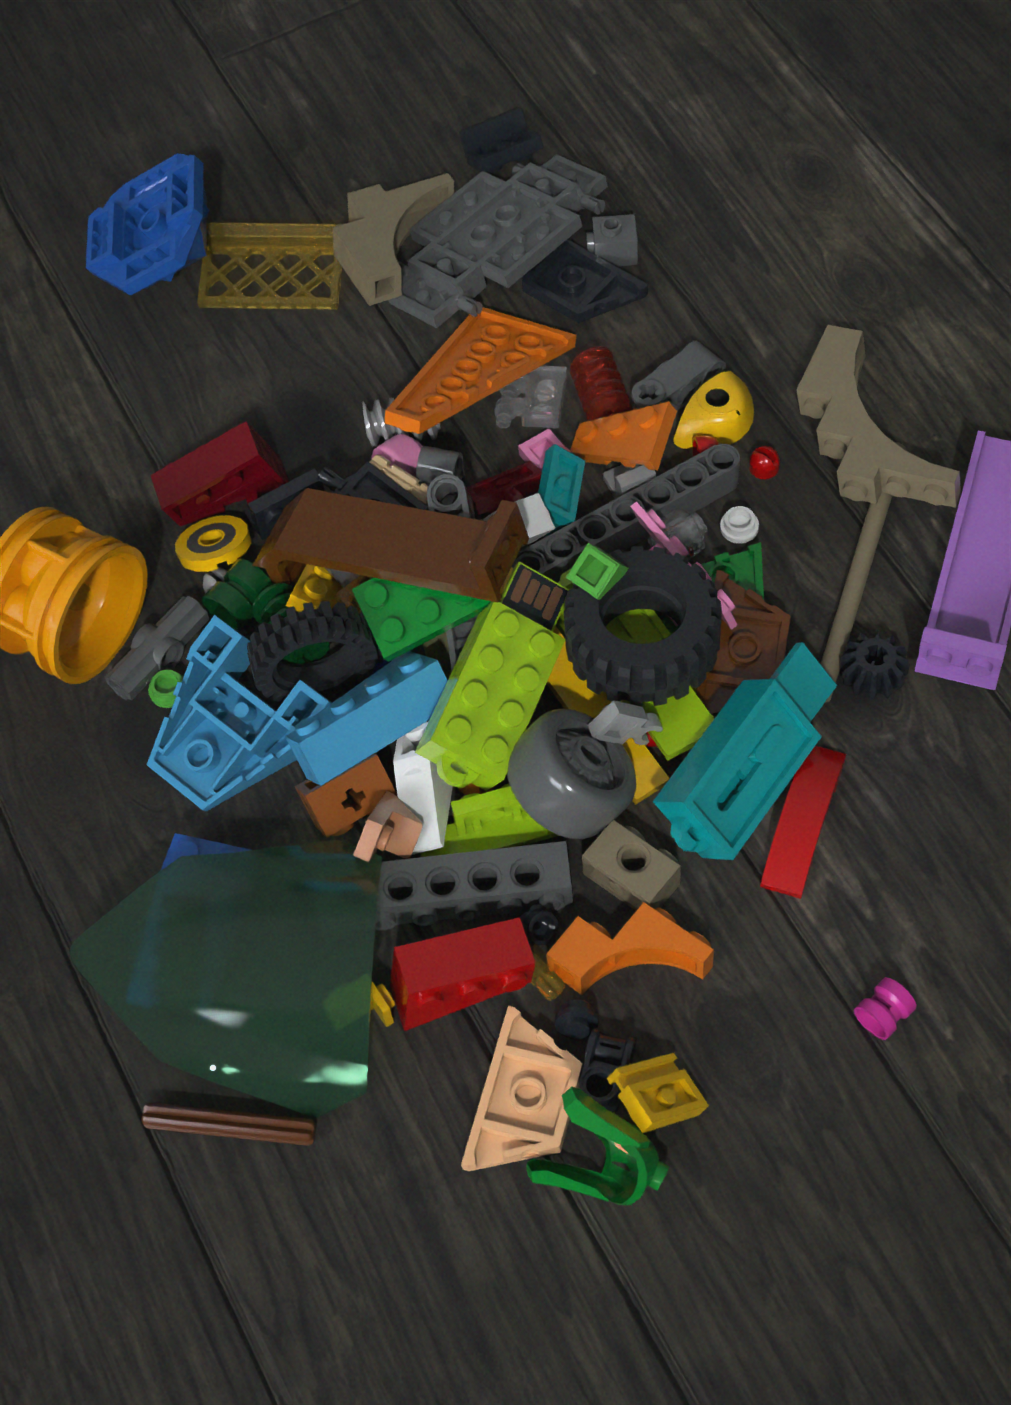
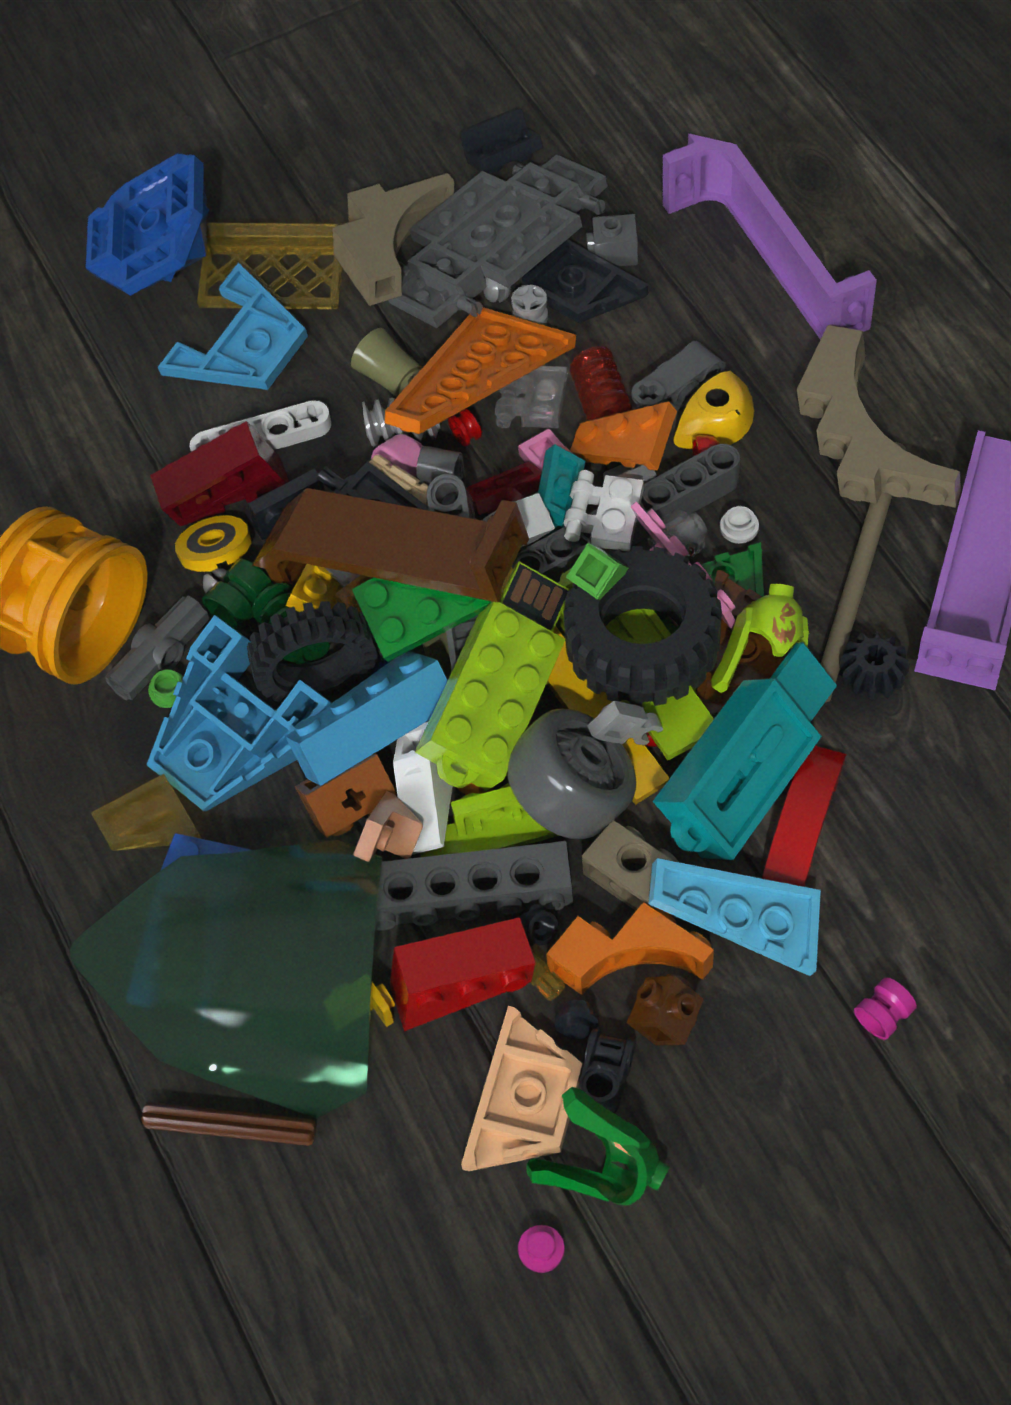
yellow plate [607,1053,709,1133] -> none
red hinge [749,446,780,479] -> none
none -> clear yellow wing [91,774,201,851]
none -> dark azure wing [158,262,308,390]
none -> white beam [190,401,331,452]
none -> olive plant [351,328,423,397]
none -> red bush [448,409,482,447]
none -> light grey hinge [483,277,511,302]
none -> light grey wheel [511,285,548,325]
none -> dark pink plate [518,1225,565,1273]
none -> white plate [564,470,644,552]
none -> reddish brown brick [627,974,704,1045]
none -> medium azure wing [649,858,821,976]
none -> medium lavender panel [663,133,877,340]
none -> lime piece [711,584,809,693]

